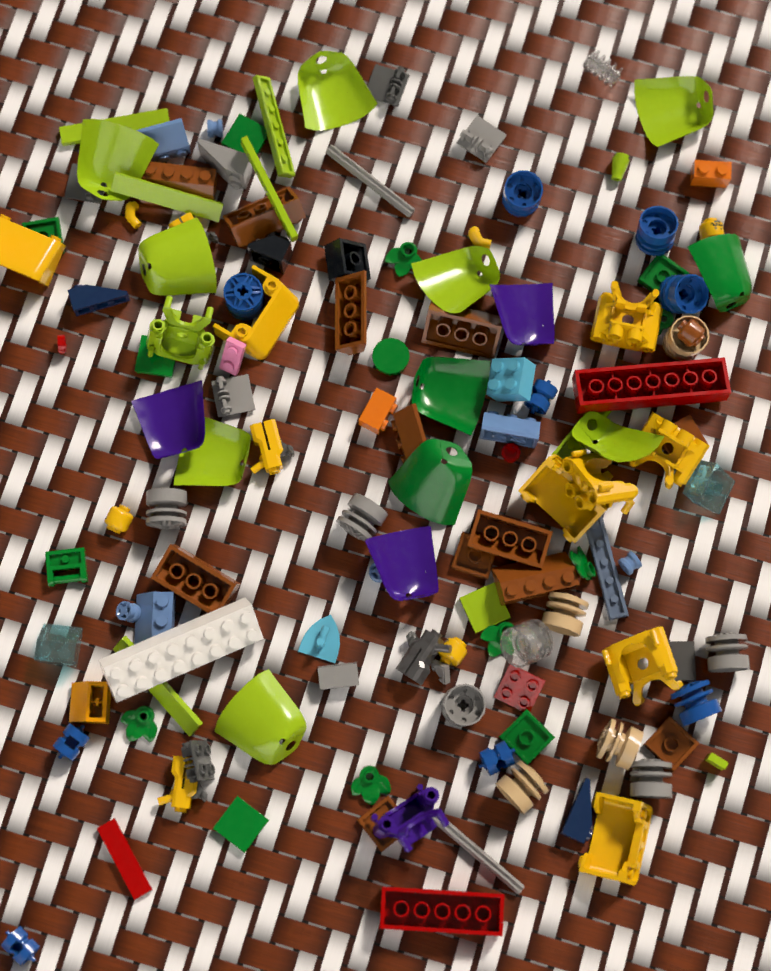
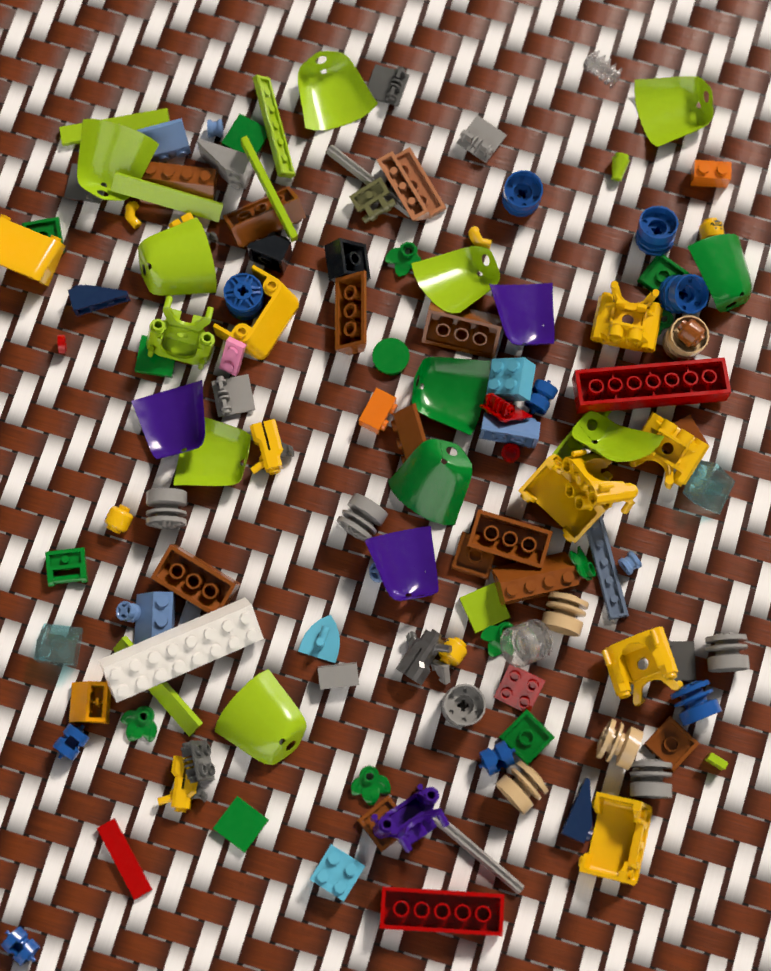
none -> medium azure brick [309,844,365,901]
none -> olive plate [349,177,397,224]
none -> nougat slope [377,147,446,222]
none -> red hinge [479,393,532,423]

